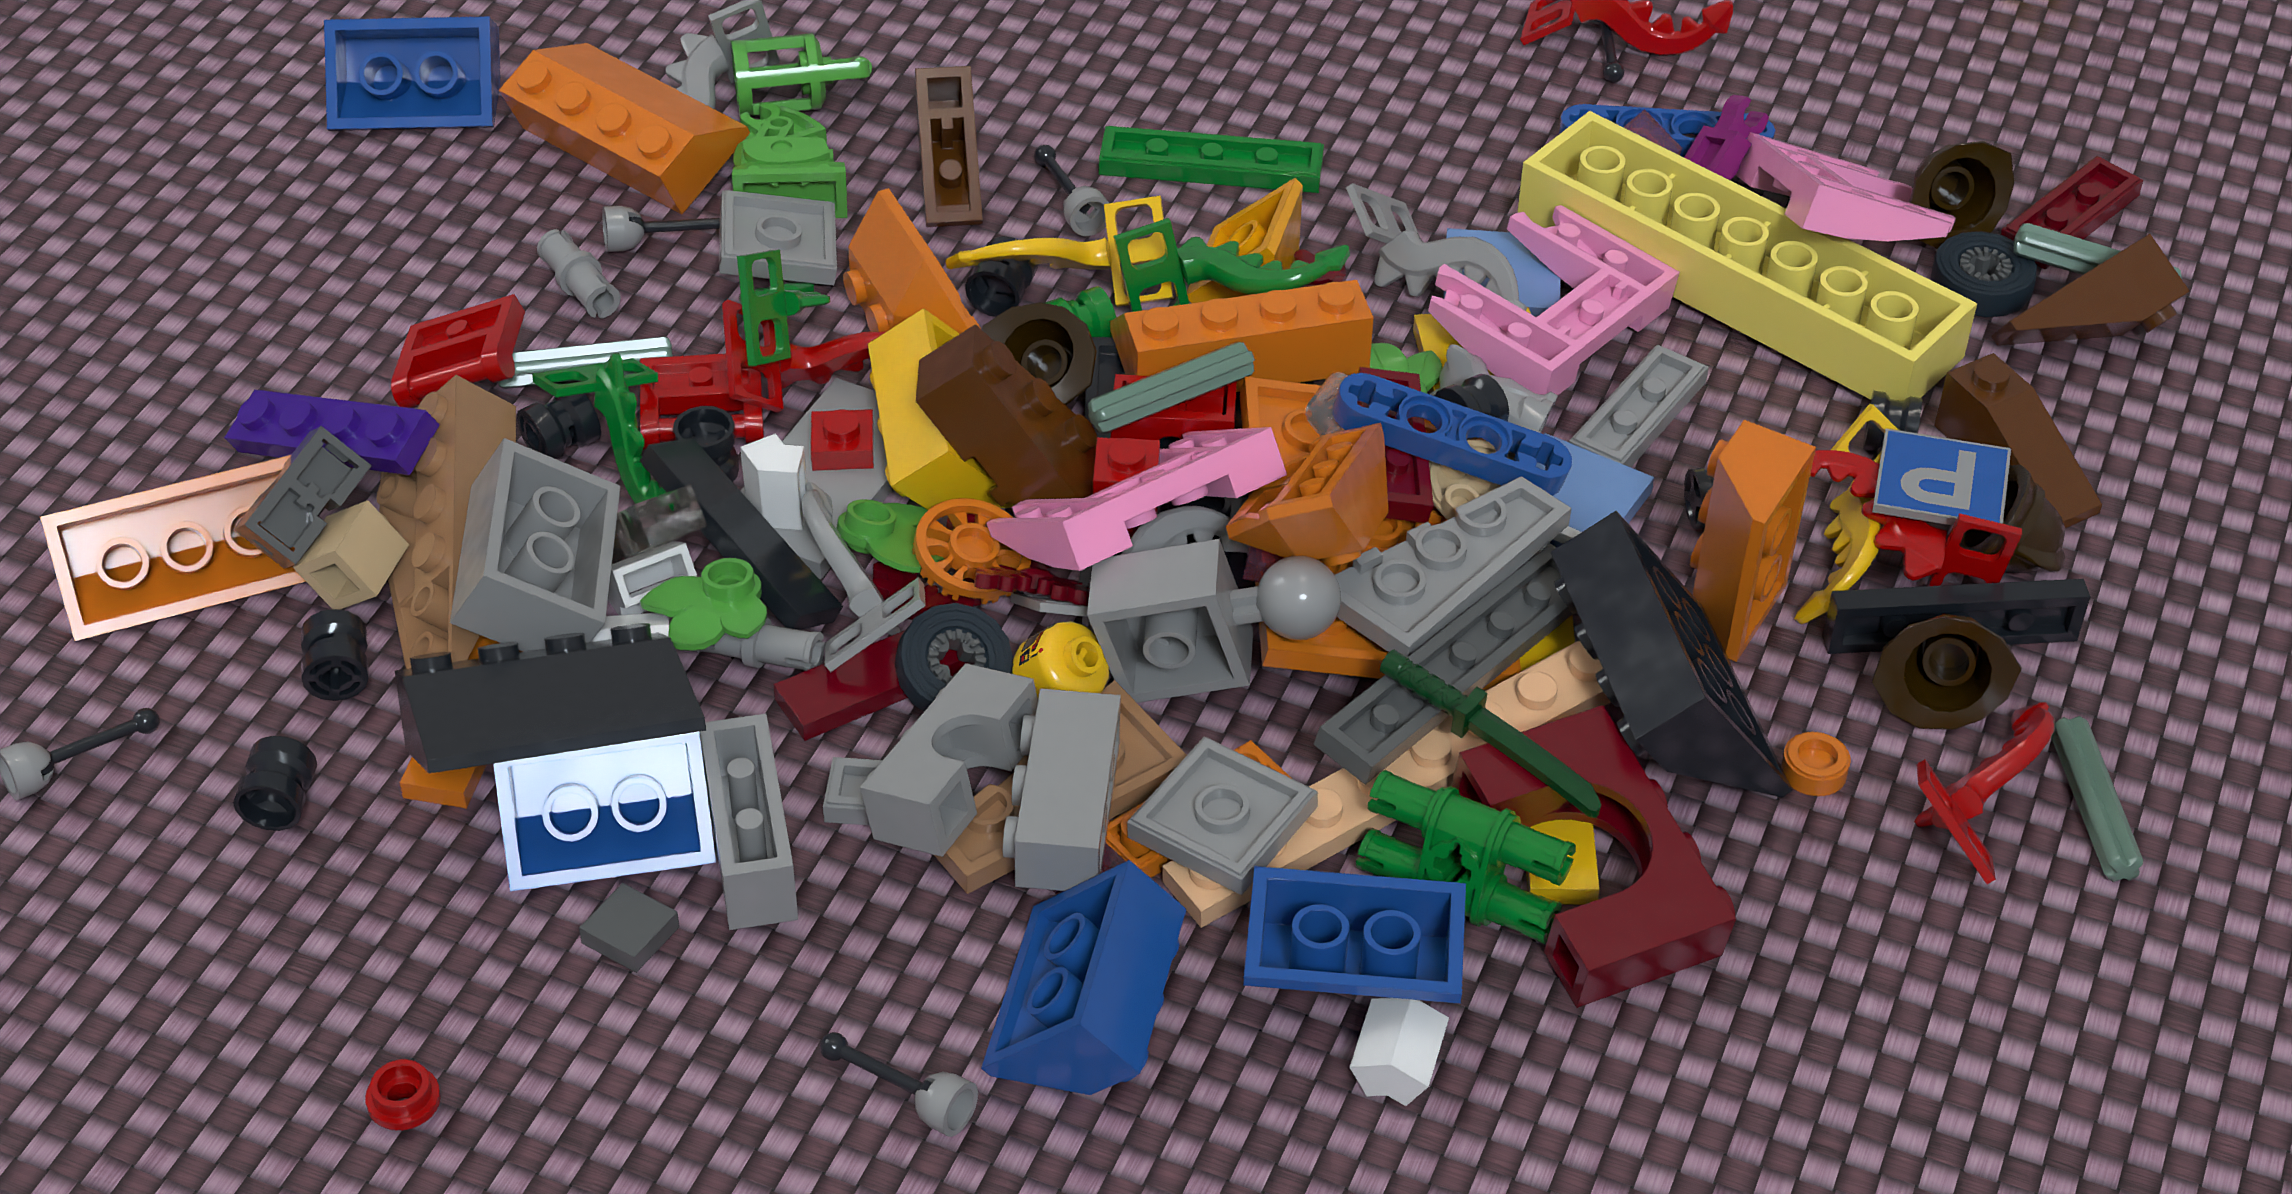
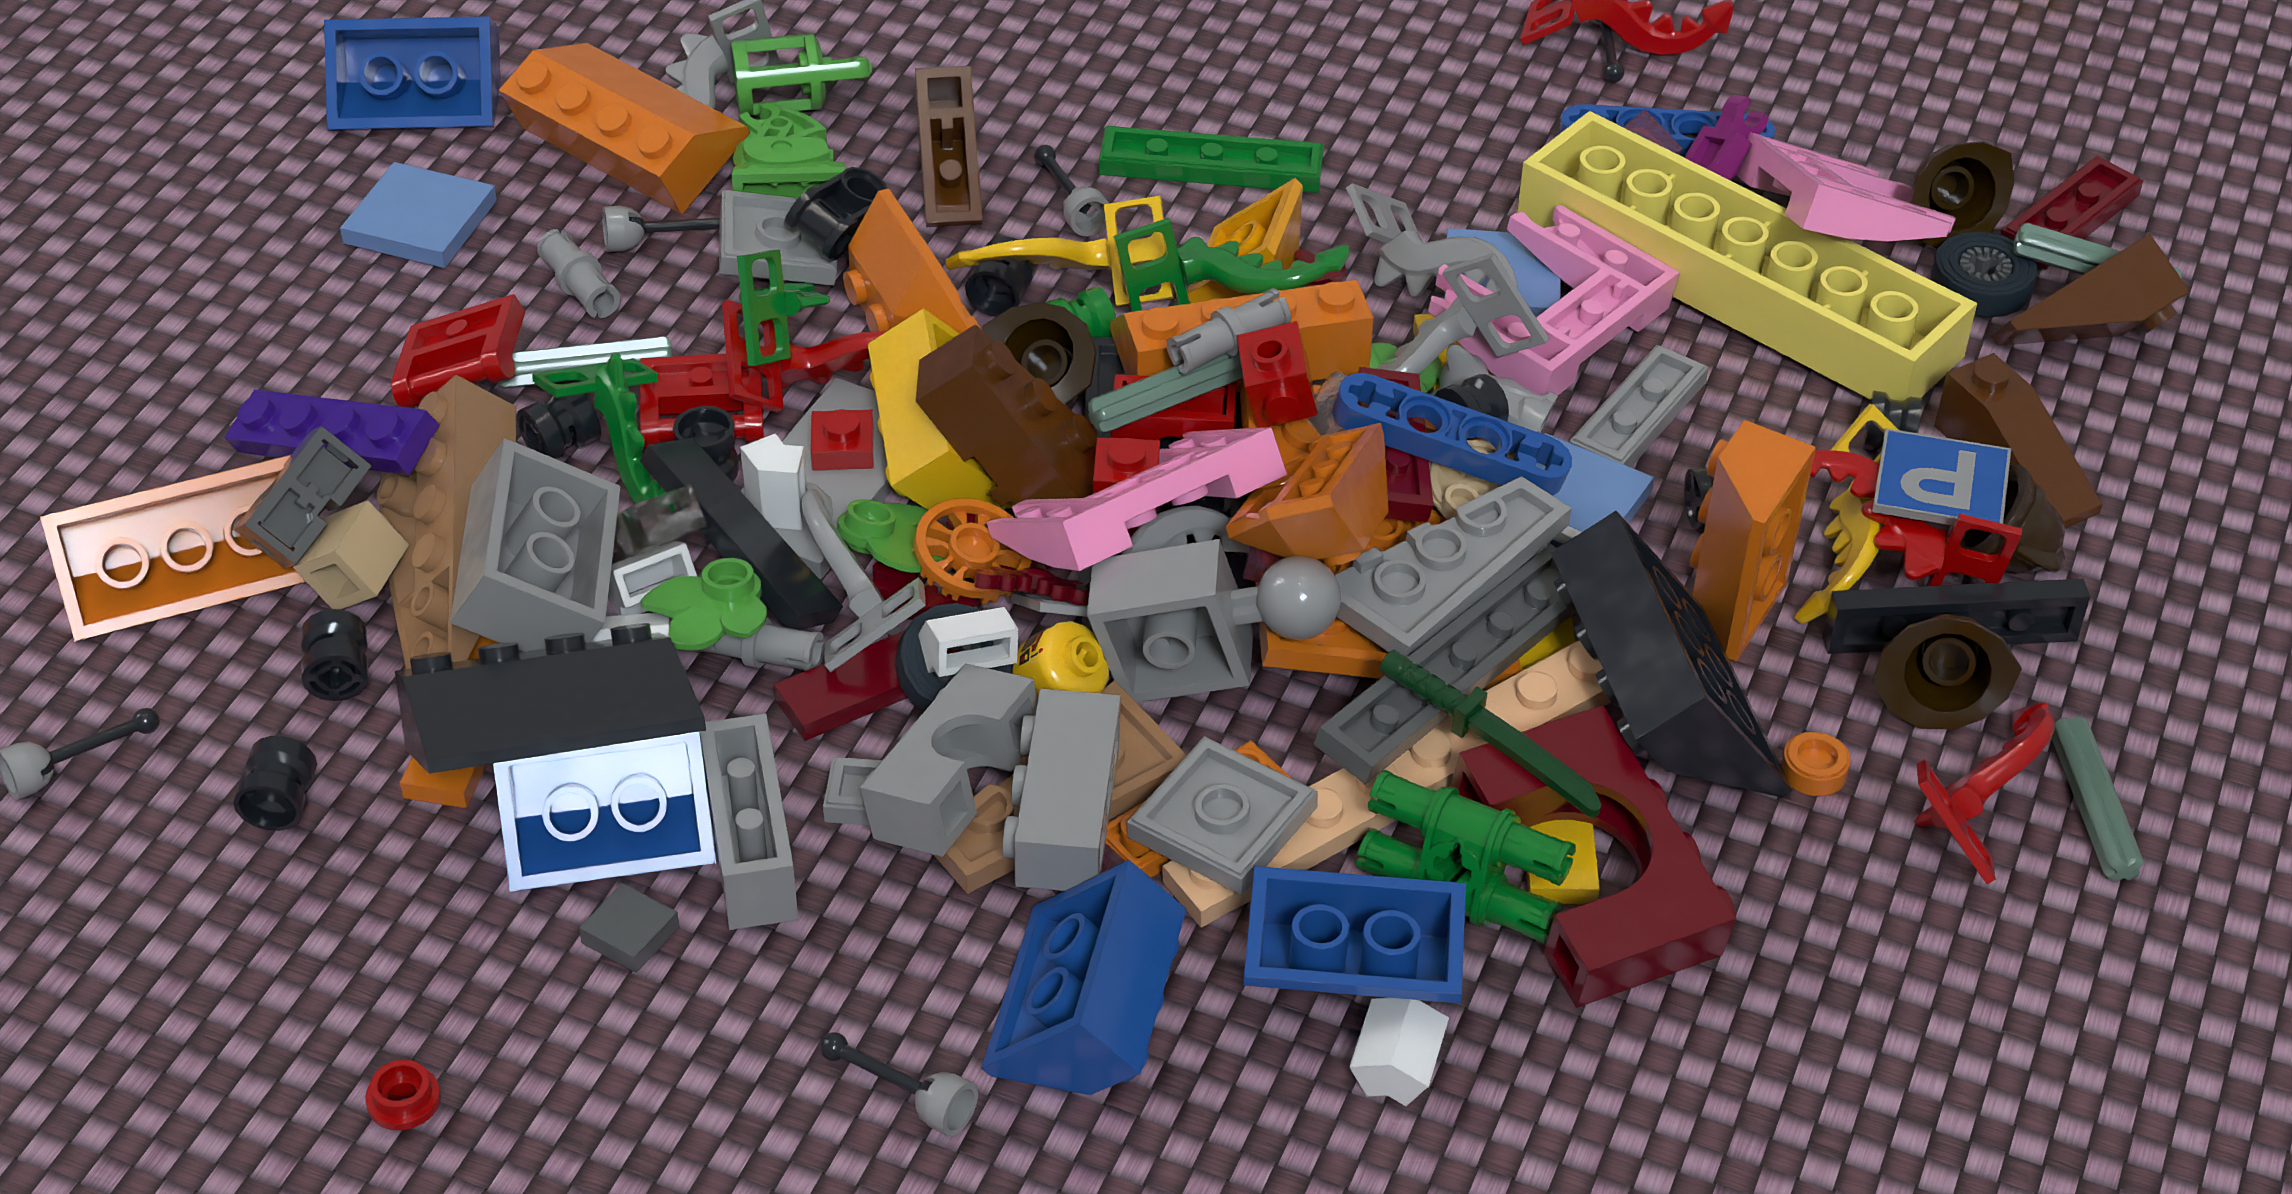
none -> medium blue tile [340,162,497,268]
none -> black piece [784,167,888,262]
none -> white piece [918,607,1018,677]
none -> light grey pin [1167,288,1291,375]
none -> red brick [1237,321,1318,428]
none -> light grey piece [1328,253,1549,388]

